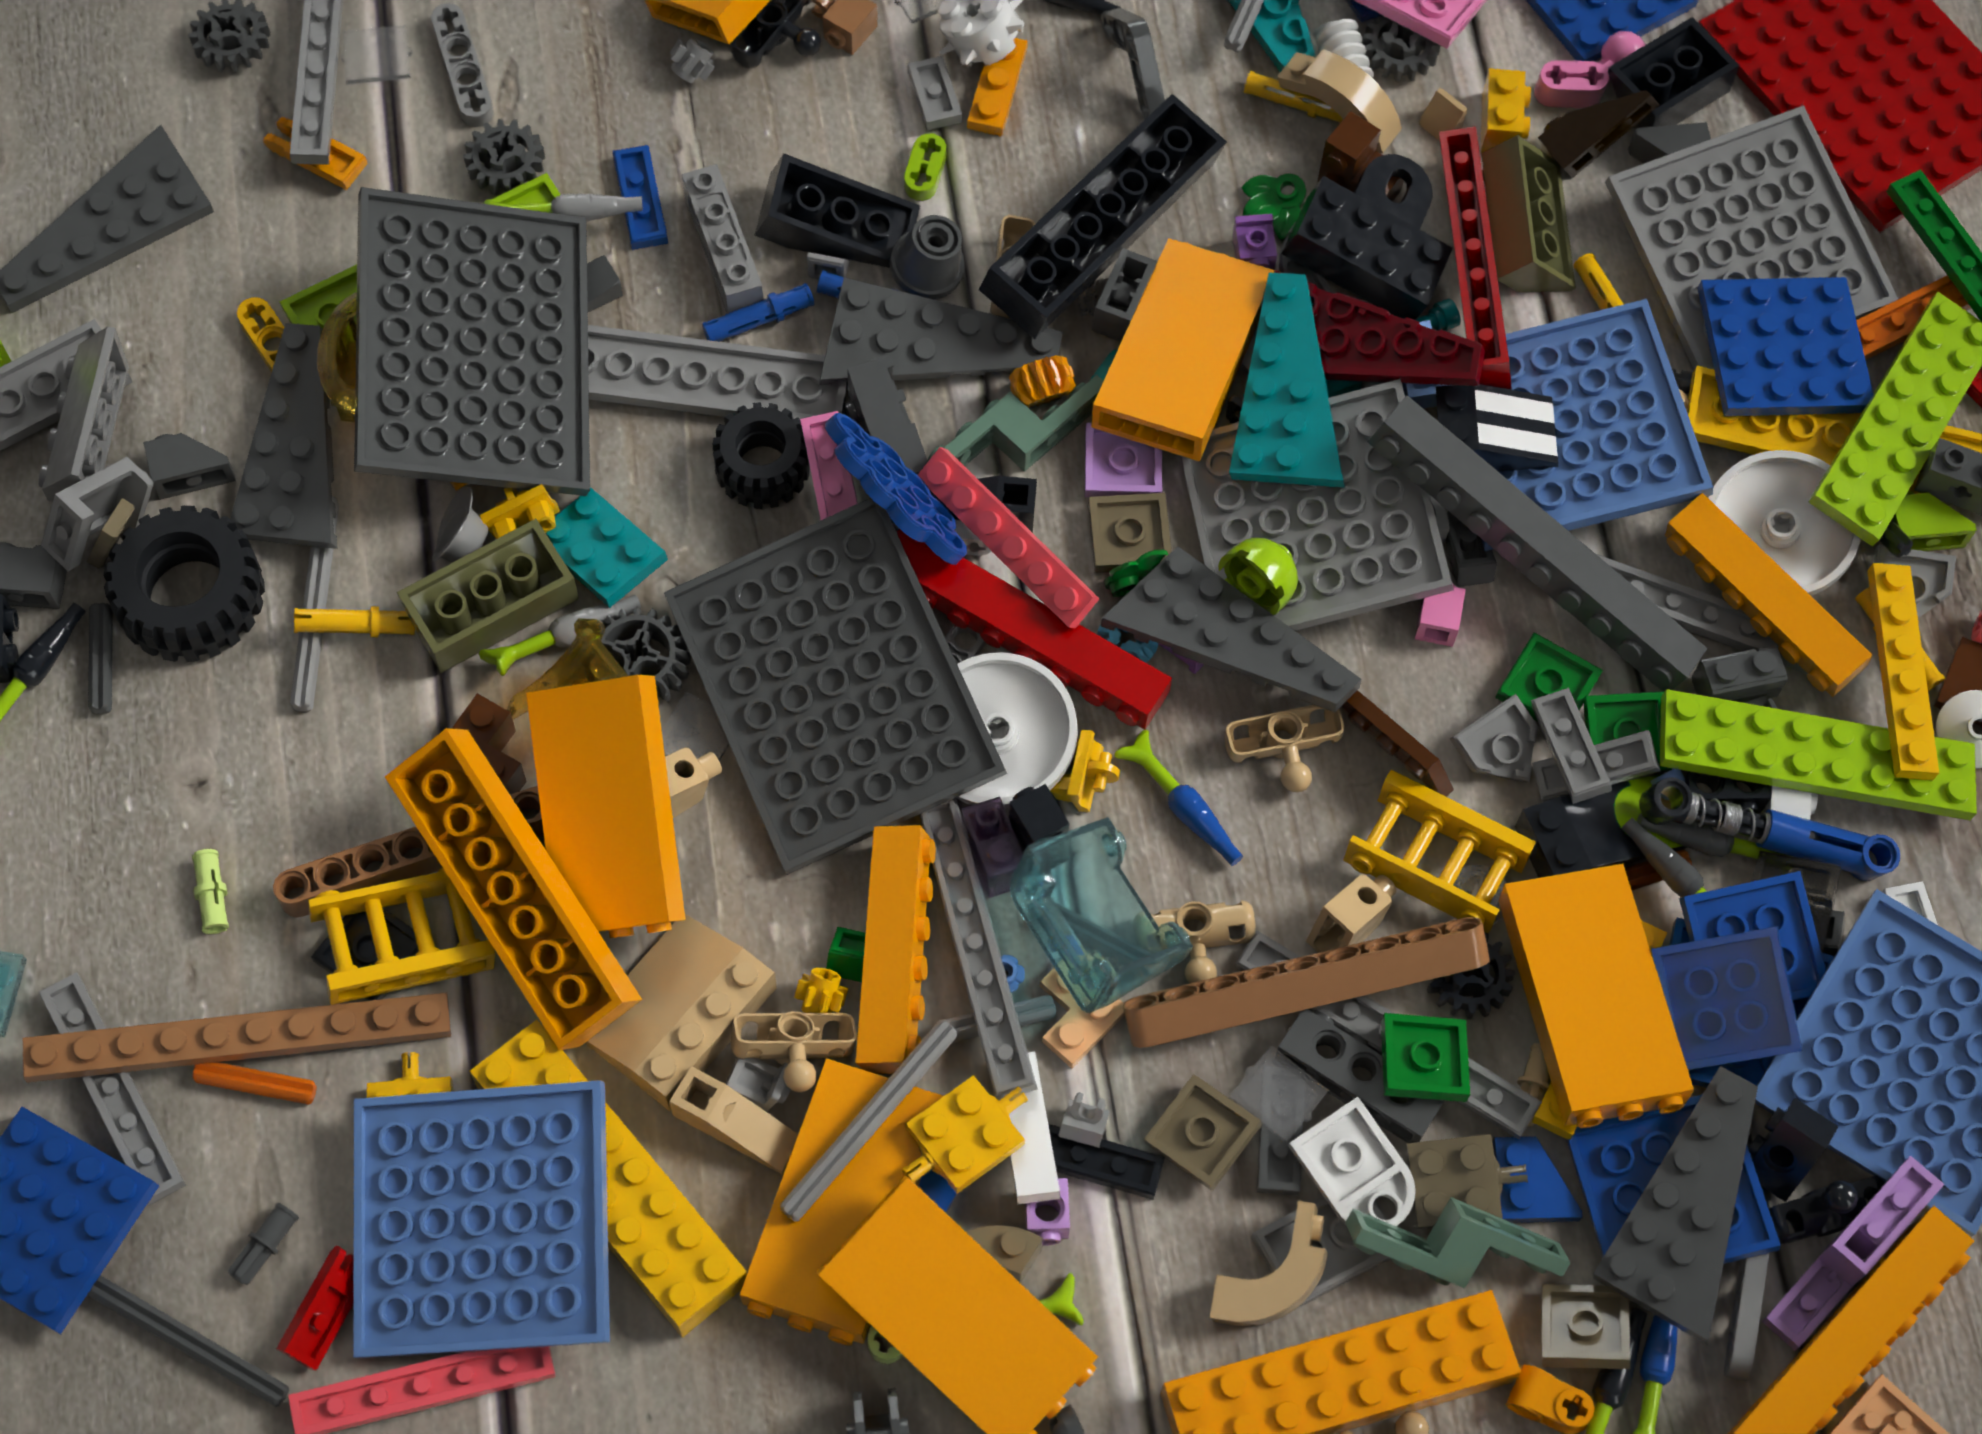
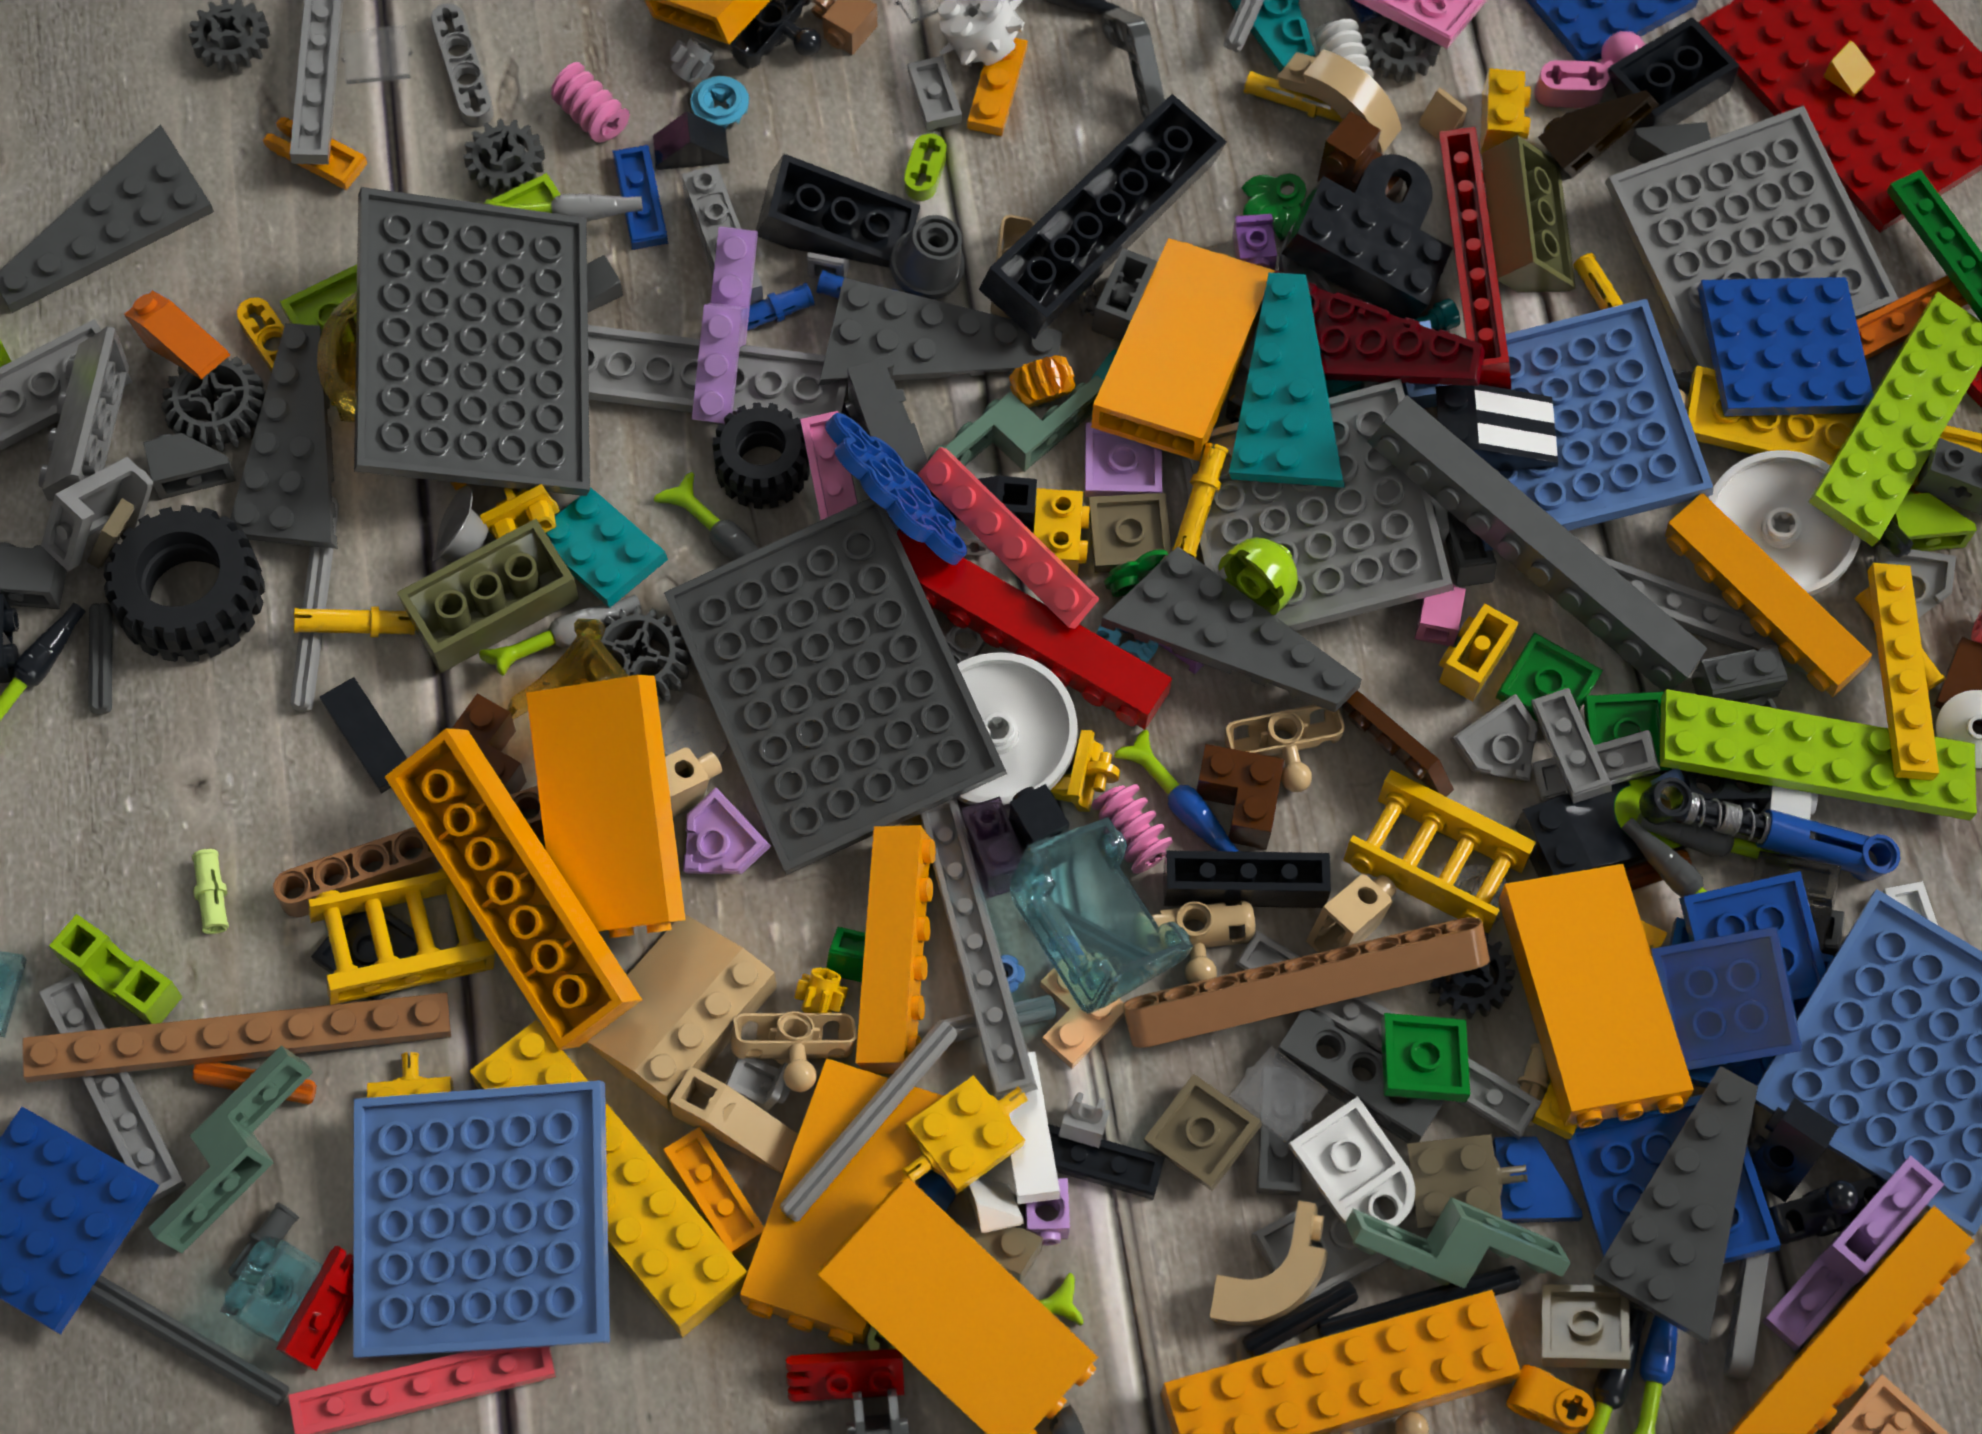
none -> lime arch [49,914,183,1024]
none -> orange slope [124,291,230,379]
none -> sand green bracket [148,1045,313,1254]
none -> dark grey gear [161,356,266,453]
none -> clear light blue brick [220,1235,323,1342]
none -> black tile [320,677,407,793]
none -> bright pink piece [551,62,630,143]
none -> black slope [653,111,729,170]
none -> piece [654,472,759,560]
none -> light orange plate [663,1127,764,1255]
none -> lavender plate [683,787,771,874]
none -> medium azure gear [691,76,749,128]
none -> lavender bracket [692,226,758,424]
none -> red hinge [786,1349,905,1402]
none -> white slope [967,1176,1023,1233]
none -> yellow brick [1034,488,1090,576]
none -> bright pink piece [1092,784,1173,874]
none -> black brick [1163,850,1331,908]
none -> yellow pin [1172,443,1229,559]
none -> reddish brown brick [1196,744,1285,850]
none -> black axle [1242,1280,1359,1358]
none -> black axle [1317,1265,1521,1338]
none -> yellow brick [1438,603,1519,702]
none -> yellow slope [1824,41,1875,97]

